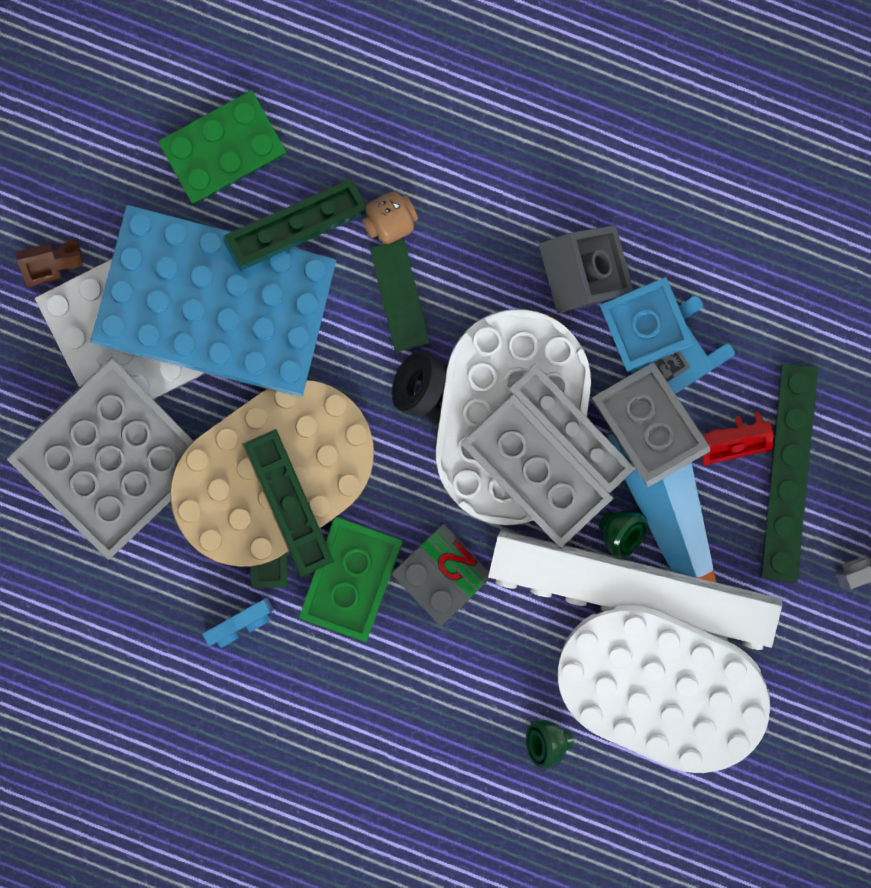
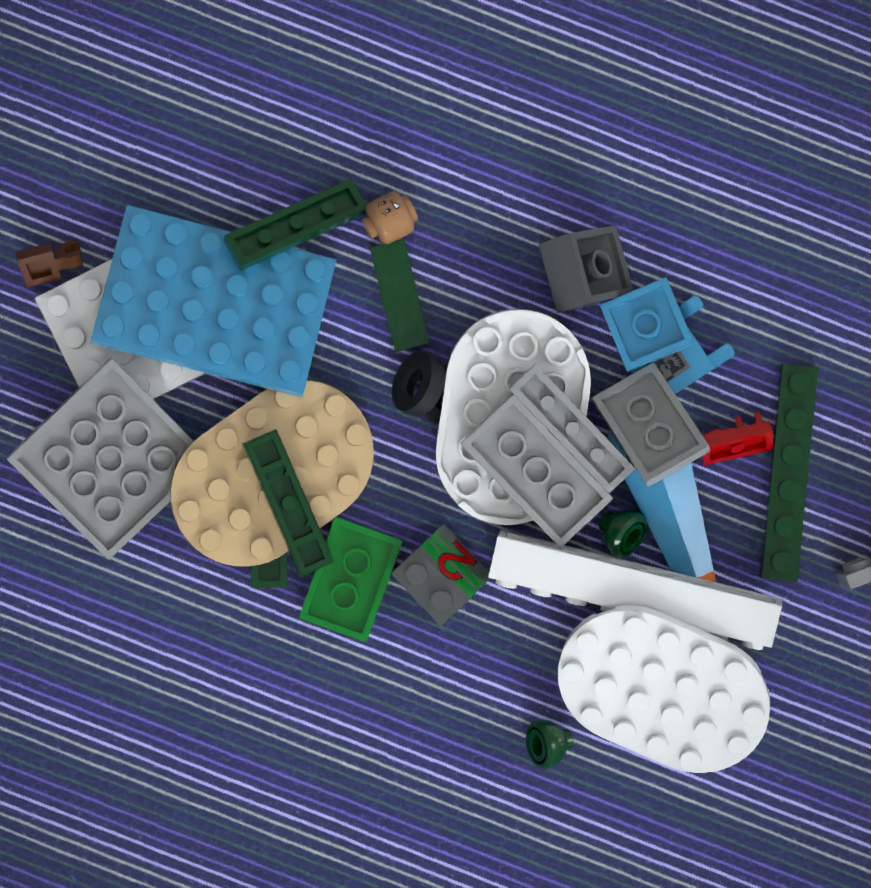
green plate [158,90,287,205] -> none
dark azure plate [202,597,274,648] -> none

